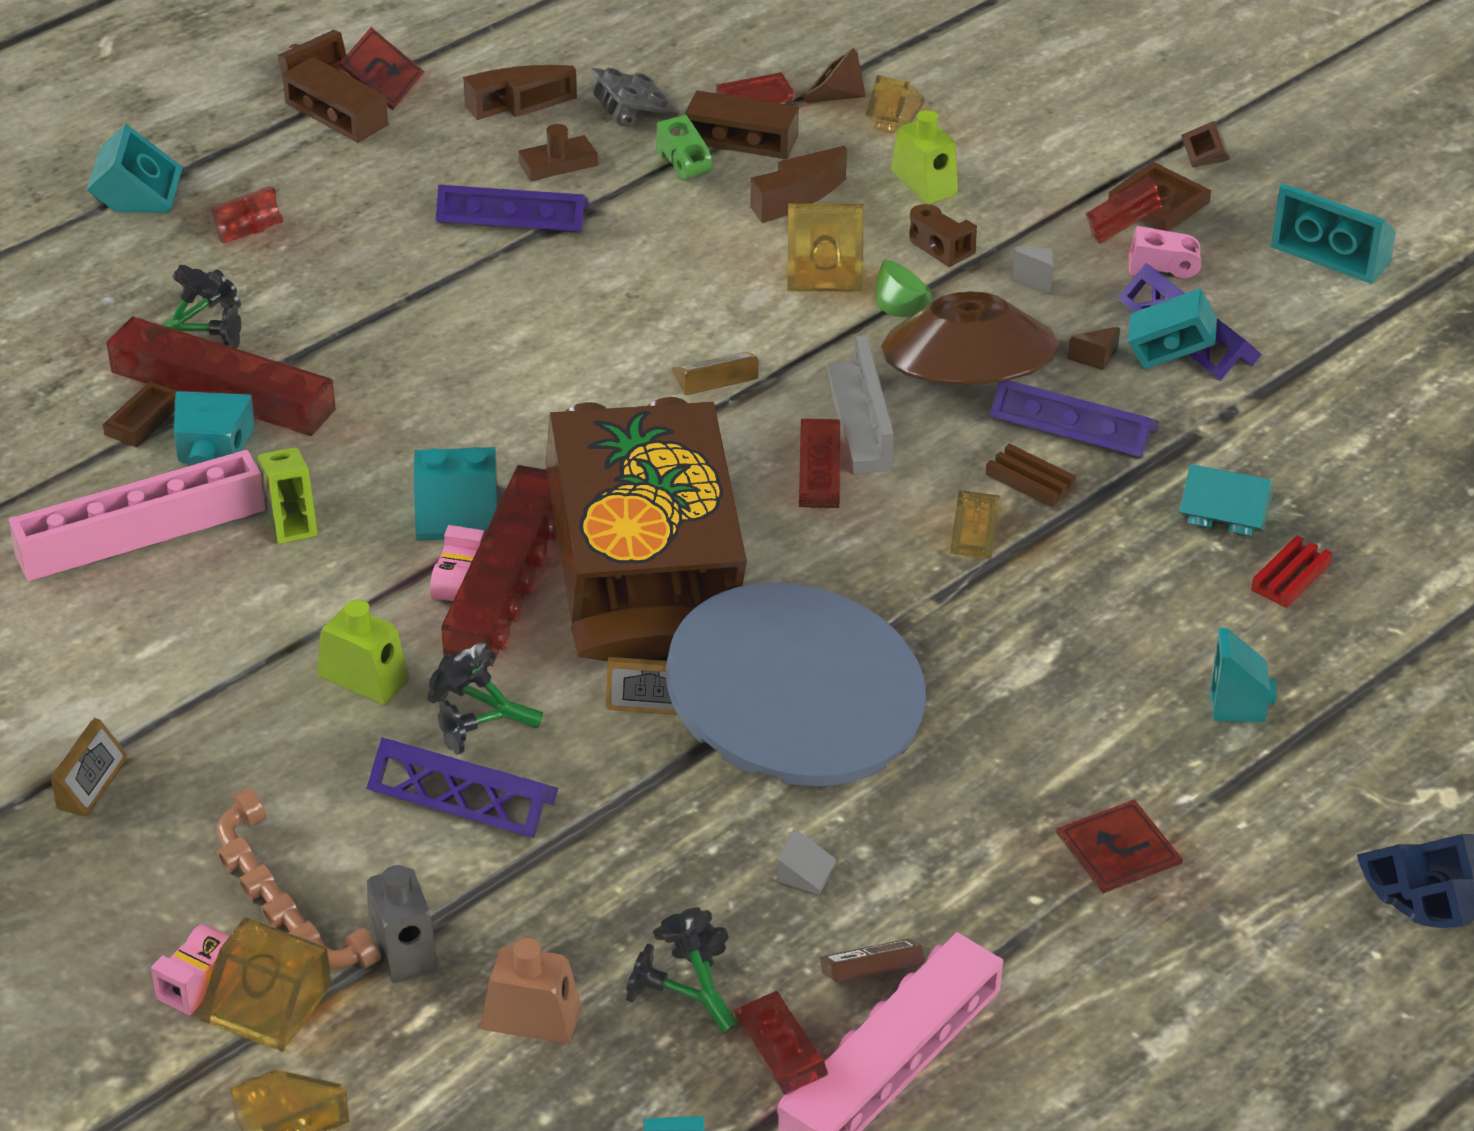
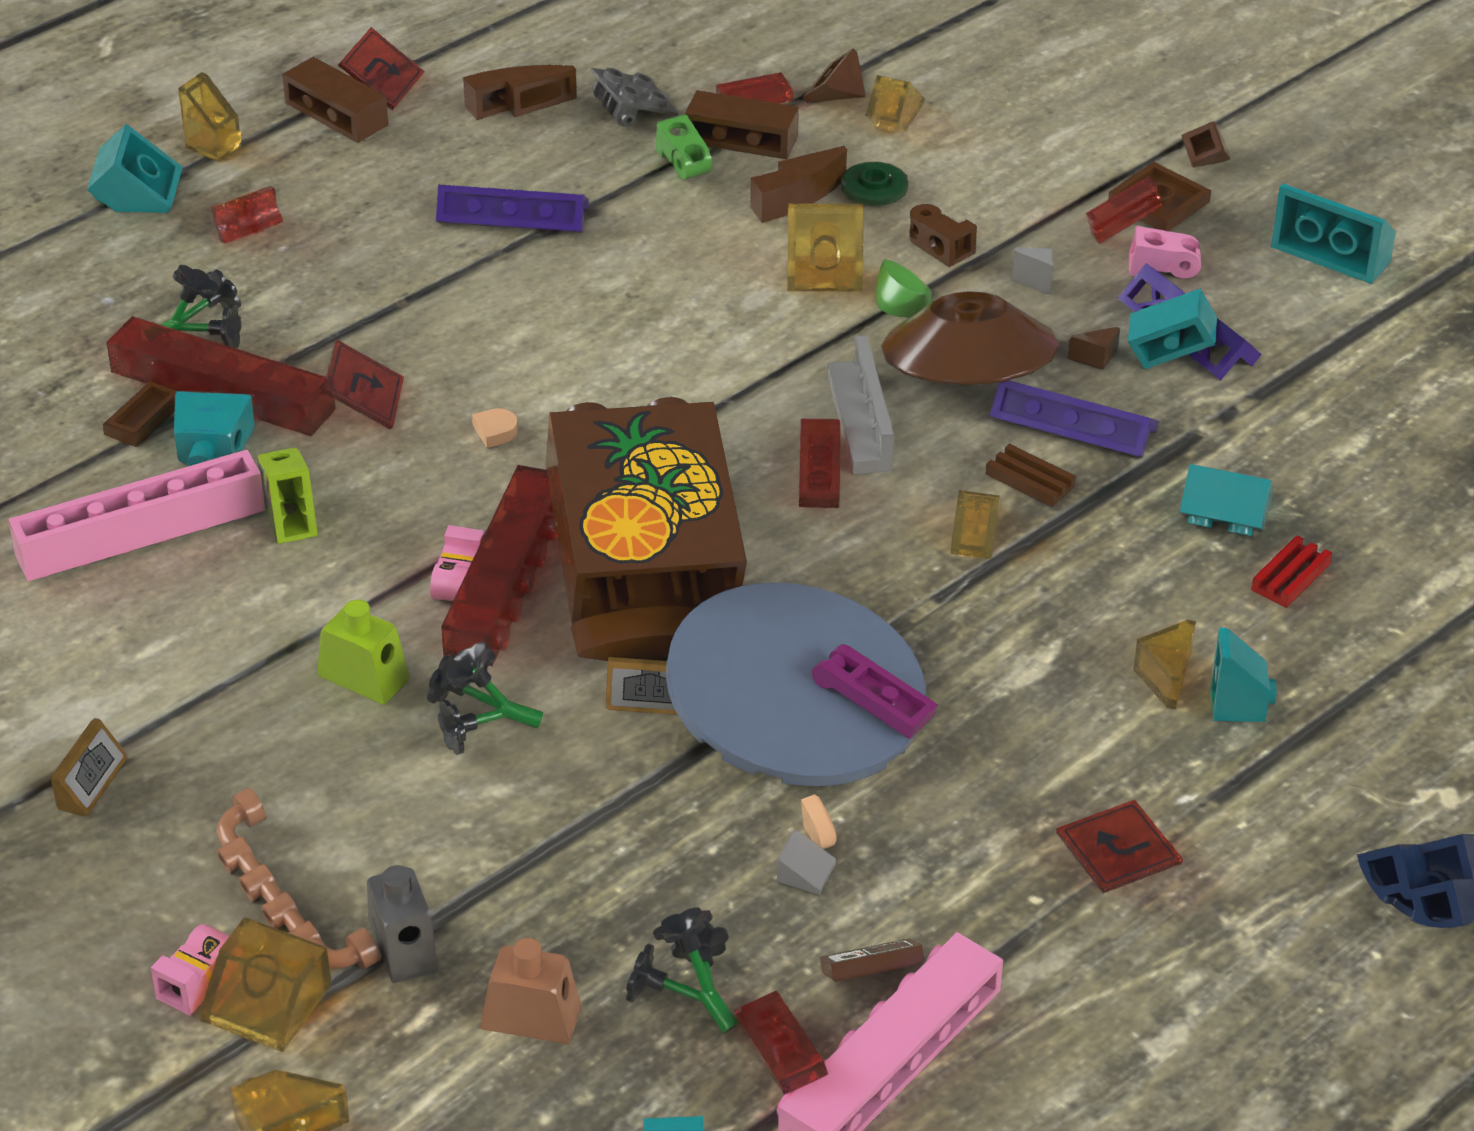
reddish brown tile [278,30,349,74] -> none
dark purple fence [366,737,558,837] -> none
teal slope [414,447,498,541] -> none
reddish brown tile [518,124,598,181] -> none
pearl gold slope [672,352,759,395] -> none
lime torso [891,110,958,204] -> none
none -> clear yellow slope [178,72,242,162]
none -> clear red piece [322,340,404,430]
none -> light nougat tile [472,408,518,448]
none -> light nougat tile [801,794,837,849]
none -> magenta plate [812,644,938,739]
none -> dark green wheel [841,161,909,206]
none -> clear yellow slope [1133,620,1196,709]

